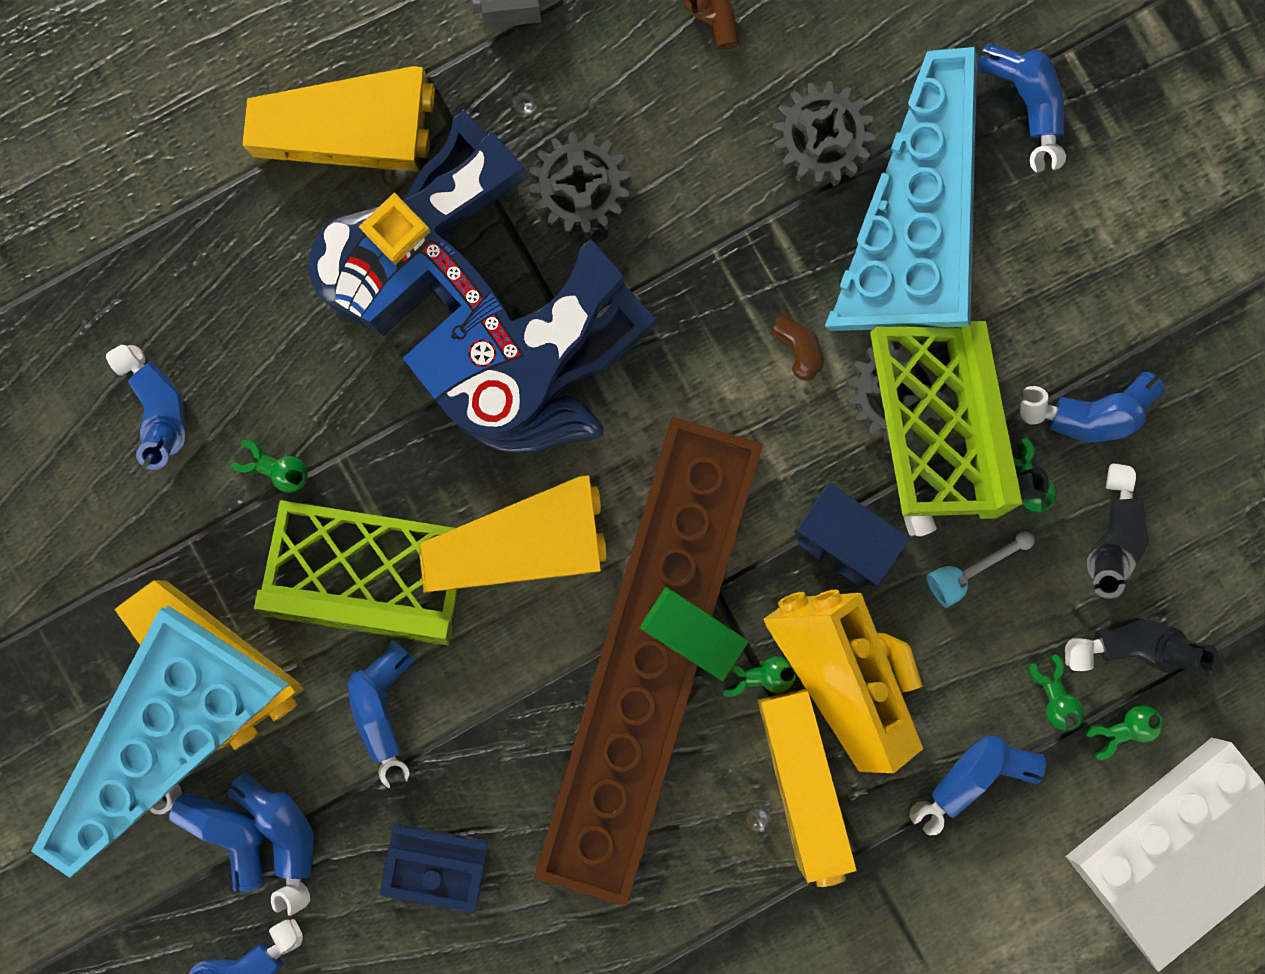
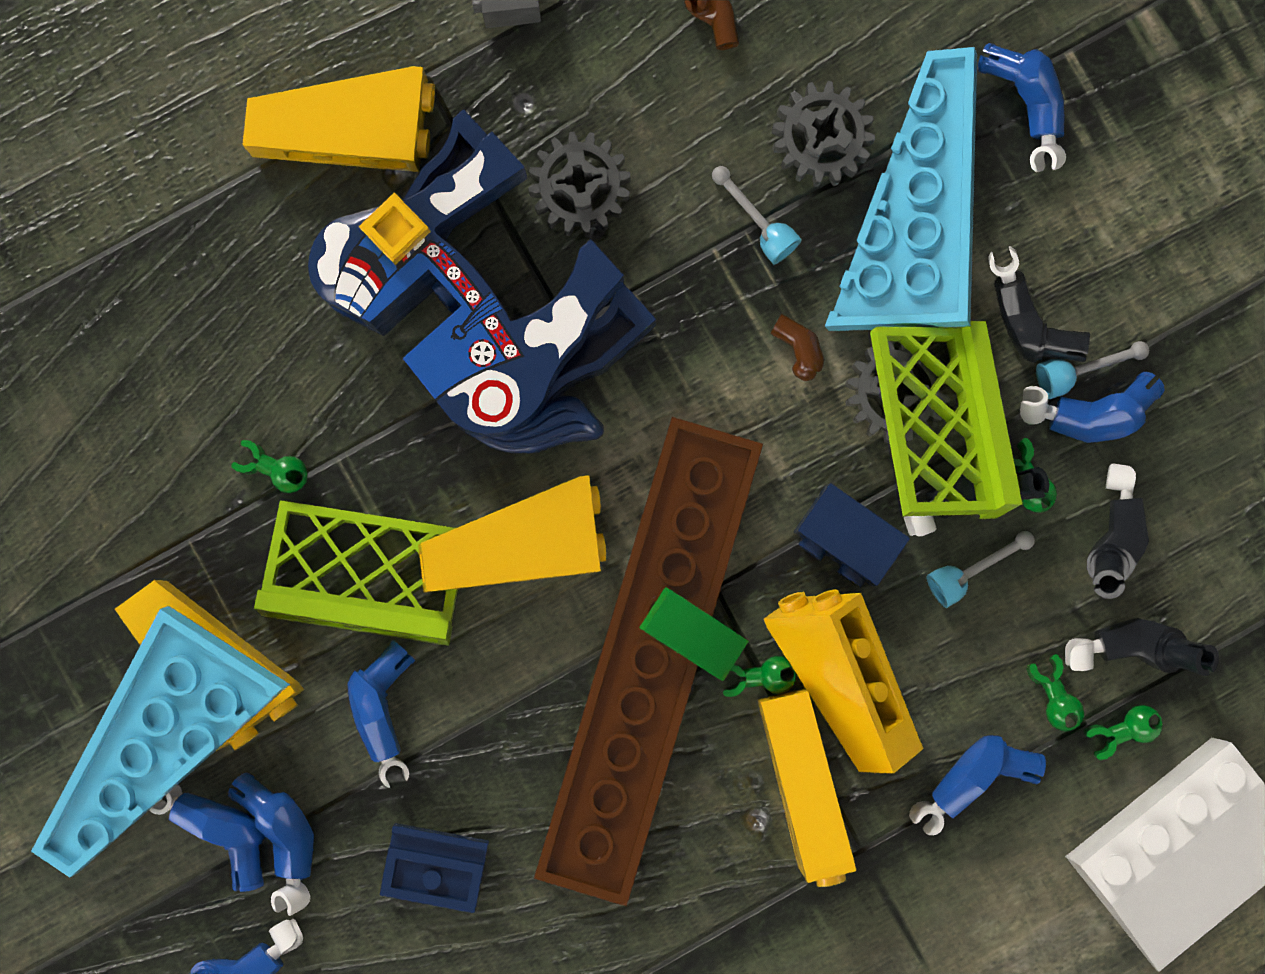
blue arm [106,345,186,470] -> none
yellow arm [877,633,923,693] -> none
none -> hinge [712,166,802,265]
none -> black arm [989,246,1090,363]
none -> hinge [1036,341,1149,399]

